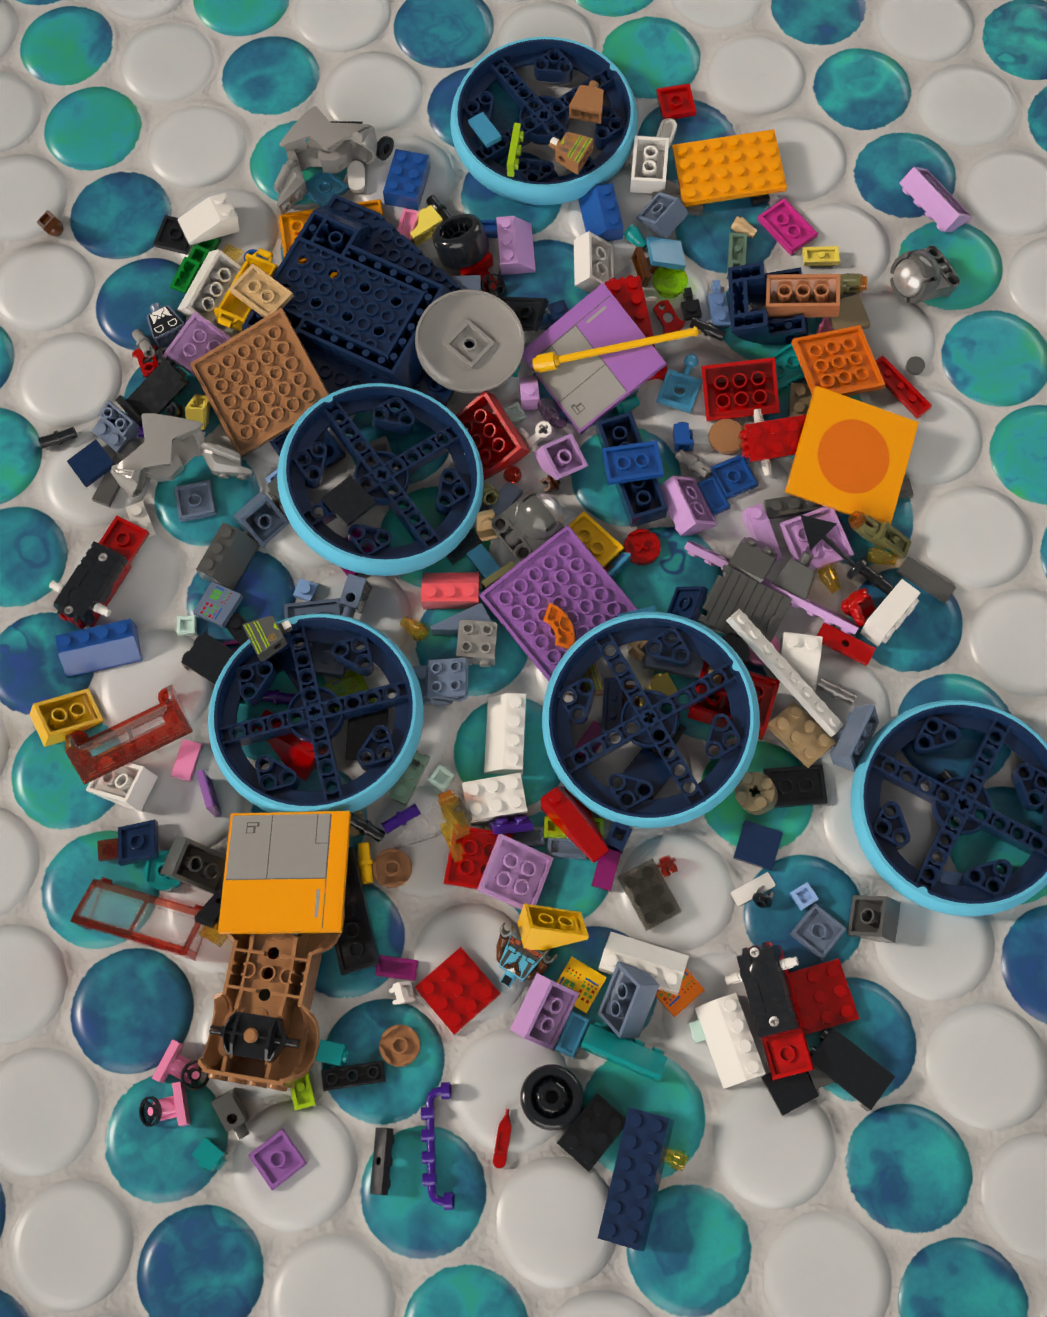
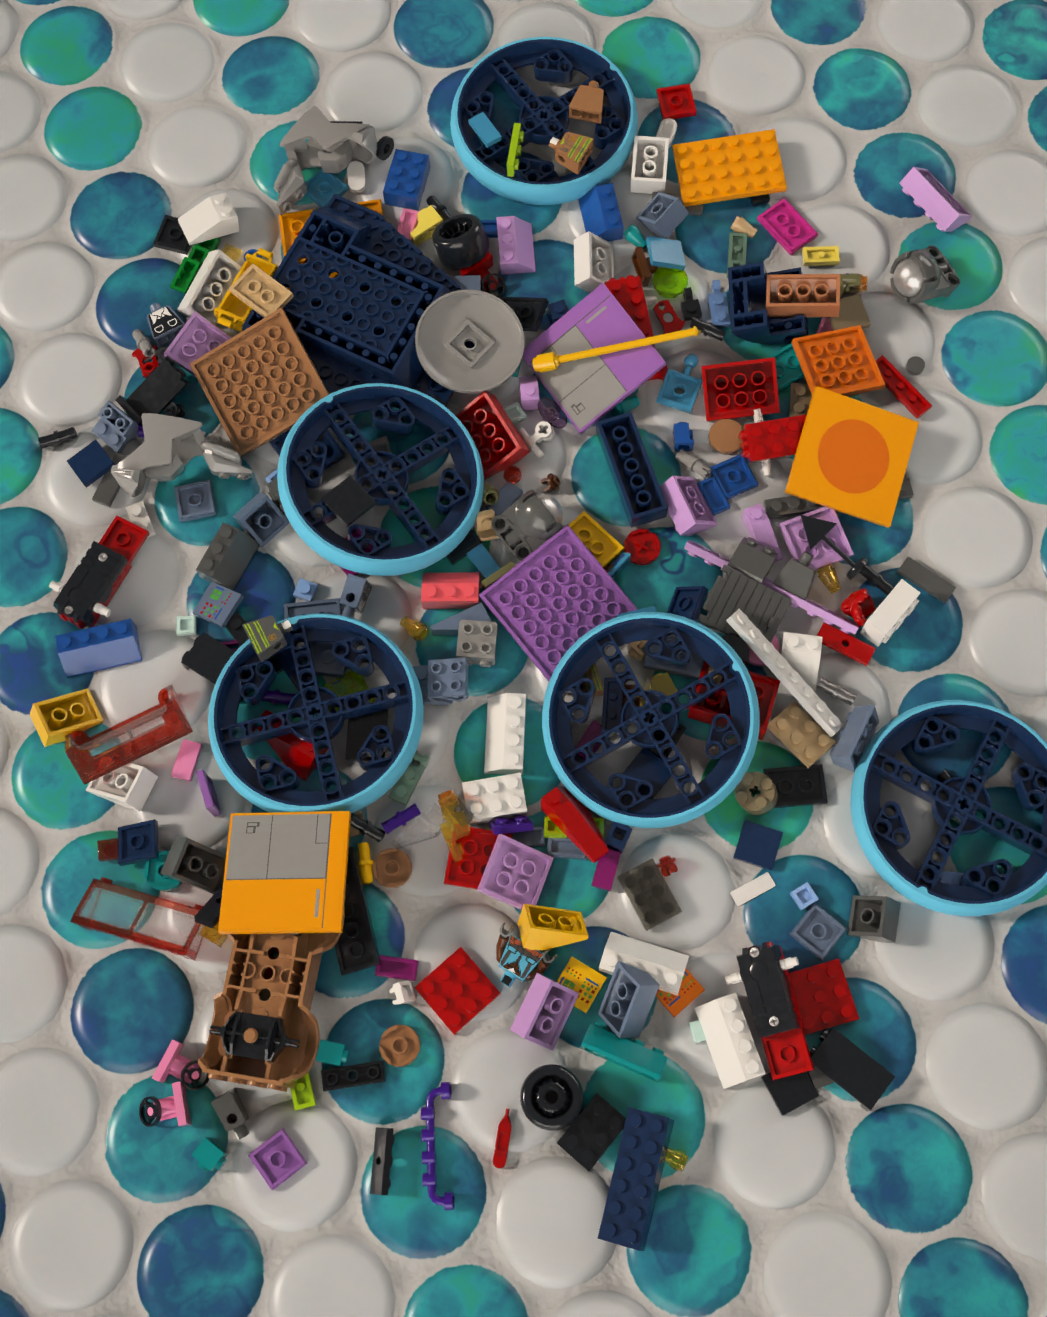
reddish brown tile [37,210,63,236] -> none
light yellow arch [185,394,211,431] -> none
light aqua tile [428,764,455,793] -> none
lavender slope [534,433,588,480] -> none
orange tile [543,602,575,650] -> none
dark azure tile [555,1011,590,1059] -> none
blue plate [602,440,664,485] -> none
black plate [752,885,774,908] -> none
olive plate [848,511,912,558] -> none
clear yellow cone [867,546,897,566] -> none

